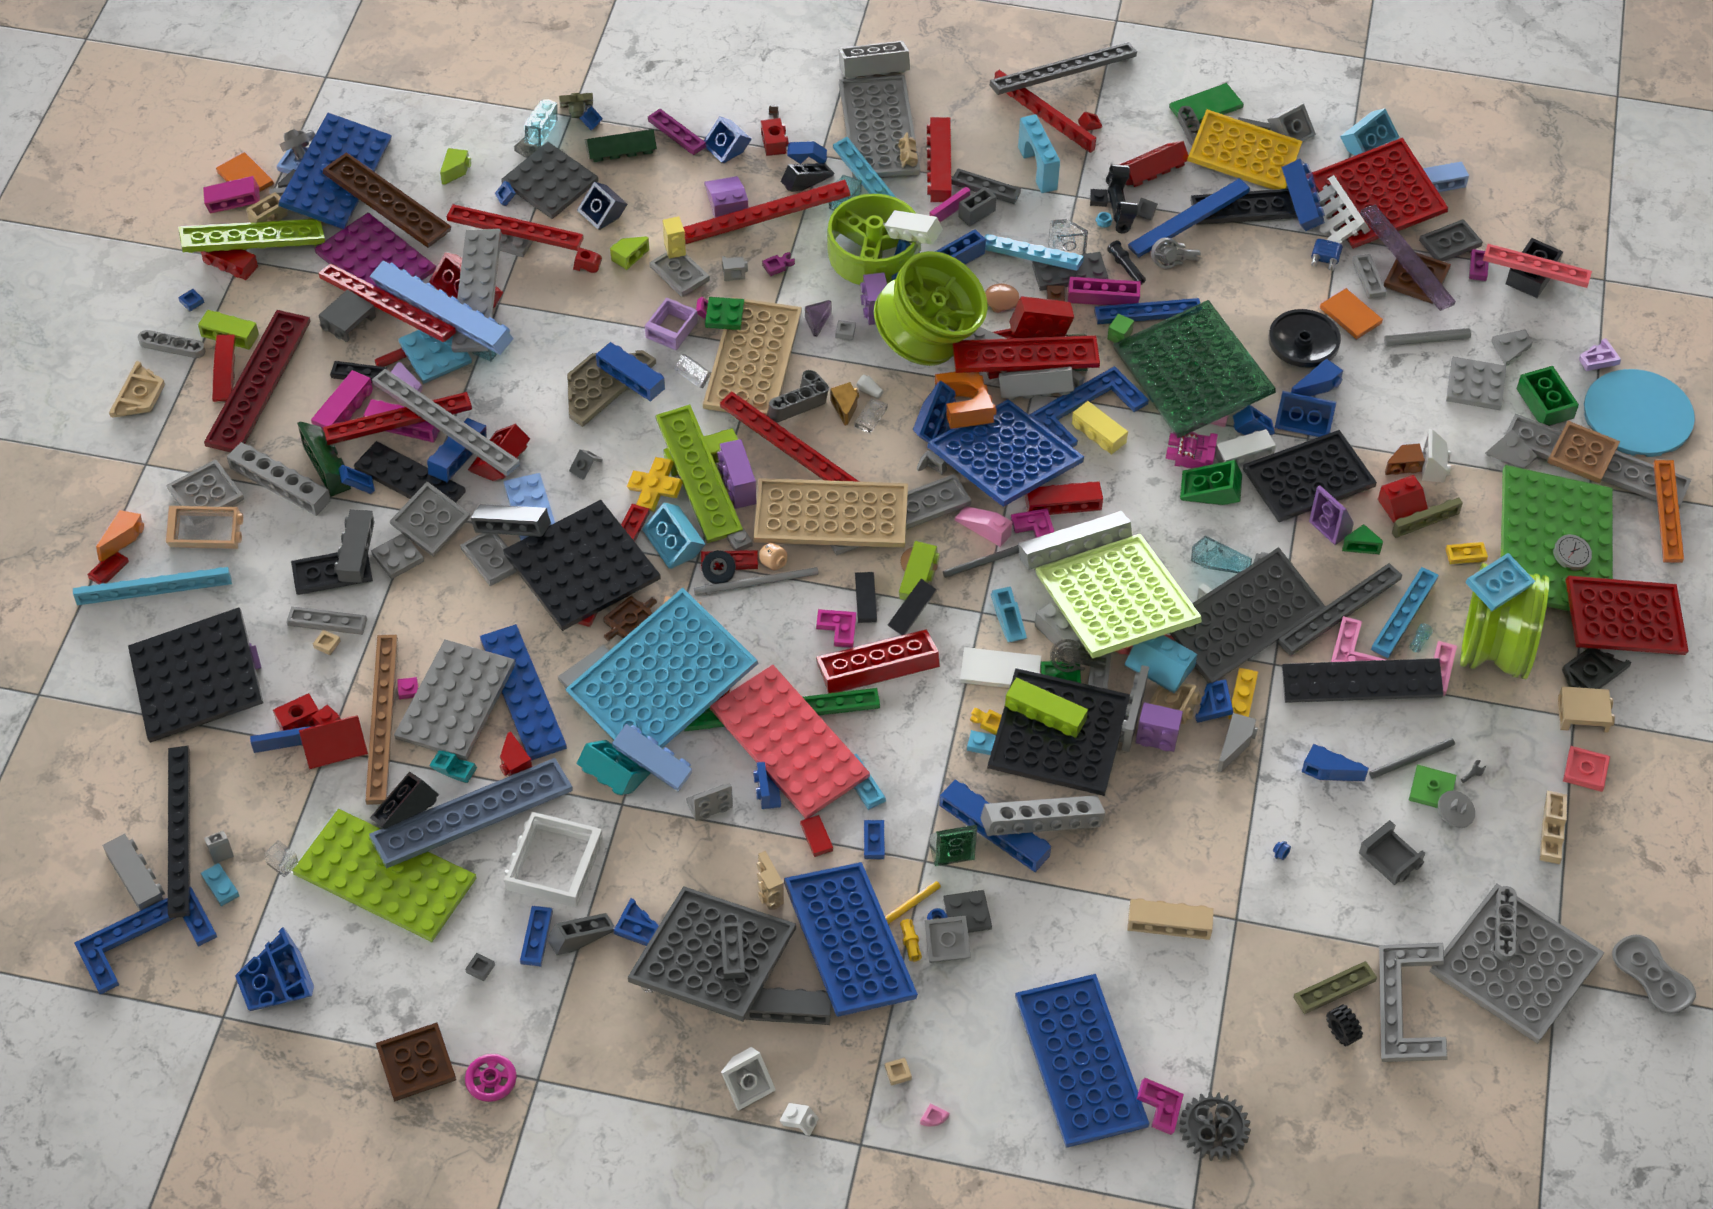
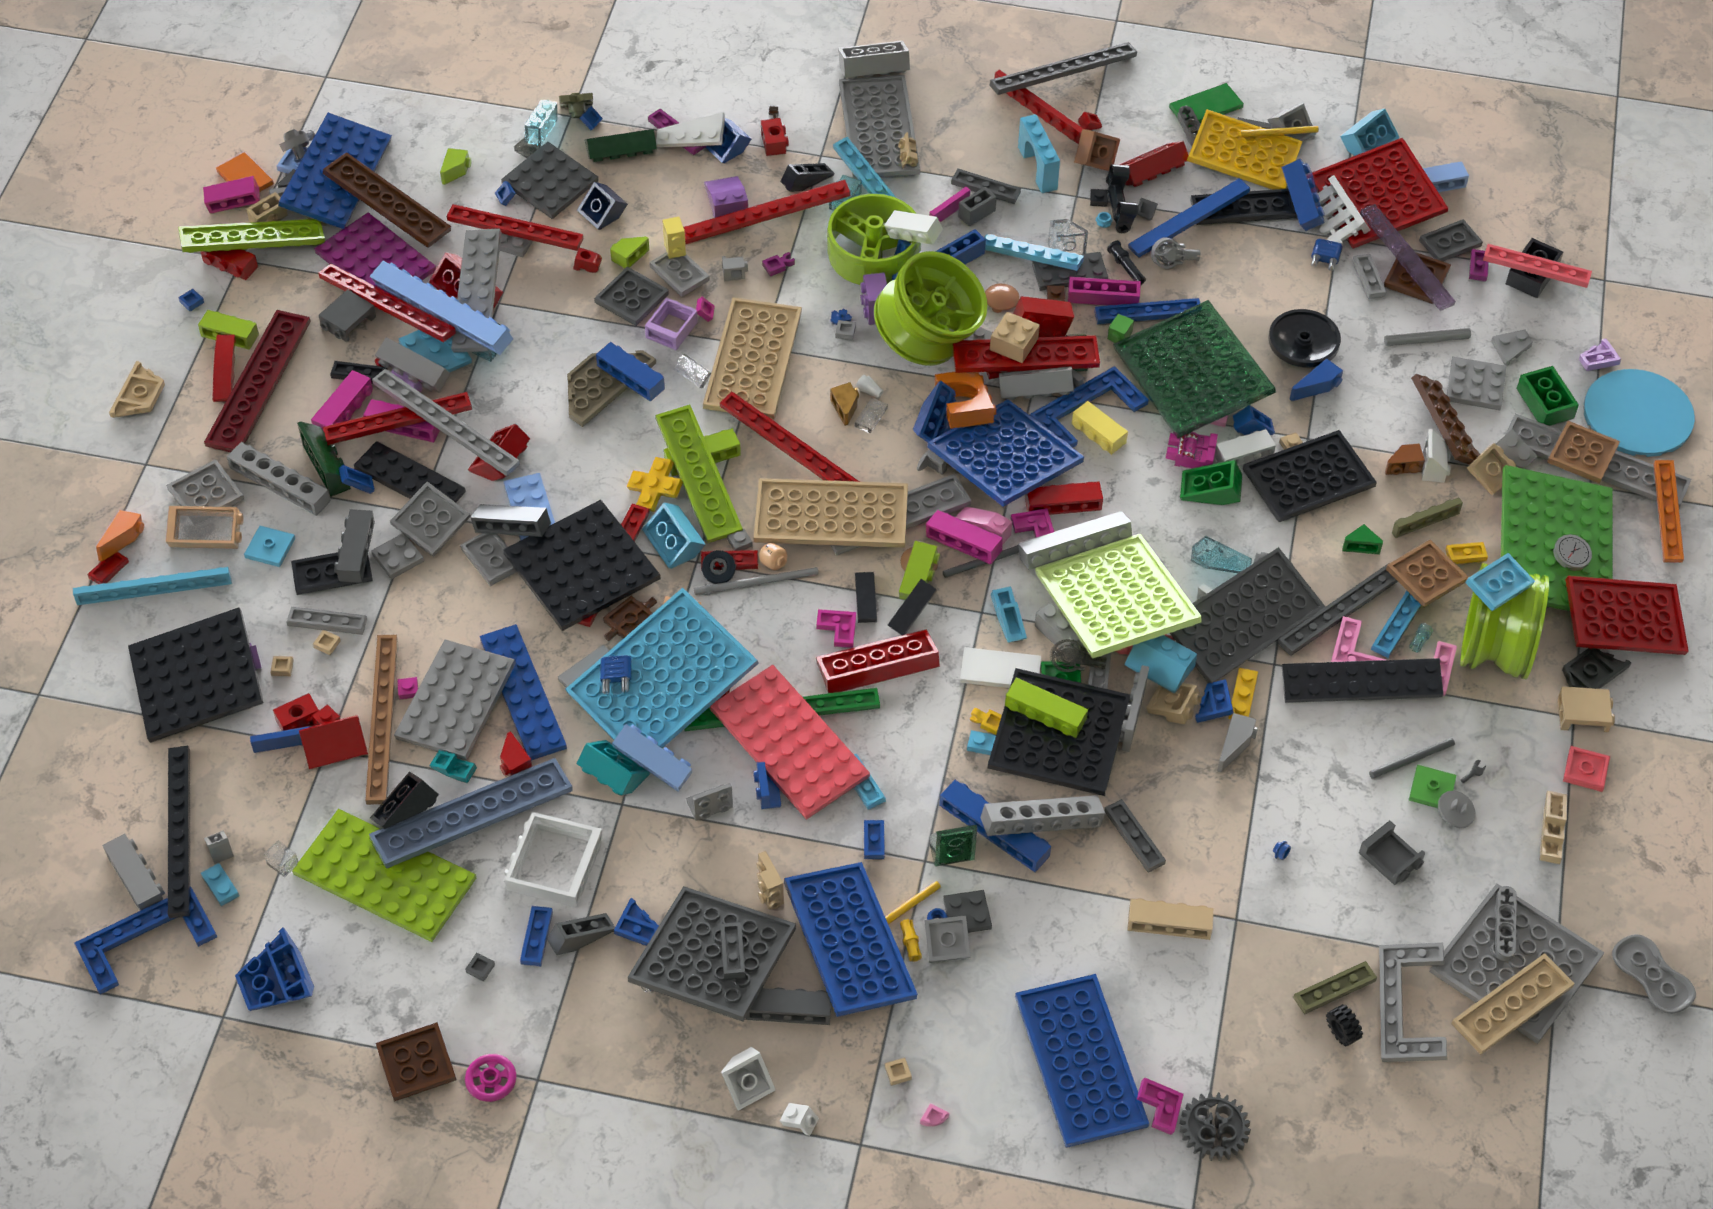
light grey beam [138,330,206,358] -> none
blue brick [427,418,487,482] -> none
dark grey bracket [569,449,603,479] -> none
green plate [705,297,745,330] -> none
medium lavender brick [717,439,756,509] -> none
dark grey beam [767,370,829,423] -> none
blue slope [787,141,827,164] -> none
red tile [800,815,833,857] -> none
clear purple slope [805,300,832,337] -> none
red brick [927,117,952,202] -> none
medium lavender brick [1136,702,1183,752] -> none
blue slope [1274,391,1336,437] -> none
blue slope [1301,744,1369,781] -> none
medium lavender slope [1309,486,1354,545] -> none
orange tile [1320,288,1383,340] -> none
red slope [1378,475,1428,523] -> none
none -> medium azure plate [244,526,295,567]
none -> tan tile [270,656,294,676]
none -> light grey brick [375,337,450,392]
none -> dark grey plate [594,267,669,326]
none -> blue piece [600,655,632,694]
none -> white wing [656,112,725,148]
none -> blue plant [830,309,852,325]
none -> dark pink brick [926,510,1003,564]
none -> tan brick [990,312,1040,363]
none -> nougat slope [1074,129,1120,171]
none -> dark grey plate [1104,799,1166,873]
none -> yellow axle [1239,126,1319,137]
none -> tan plate [1279,432,1303,450]
none -> medium nougat plate [1386,539,1468,607]
none -> reddish brown plate [1411,374,1480,465]
none -> tan plate [1451,953,1575,1055]
none -> tan plate [1467,443,1516,495]

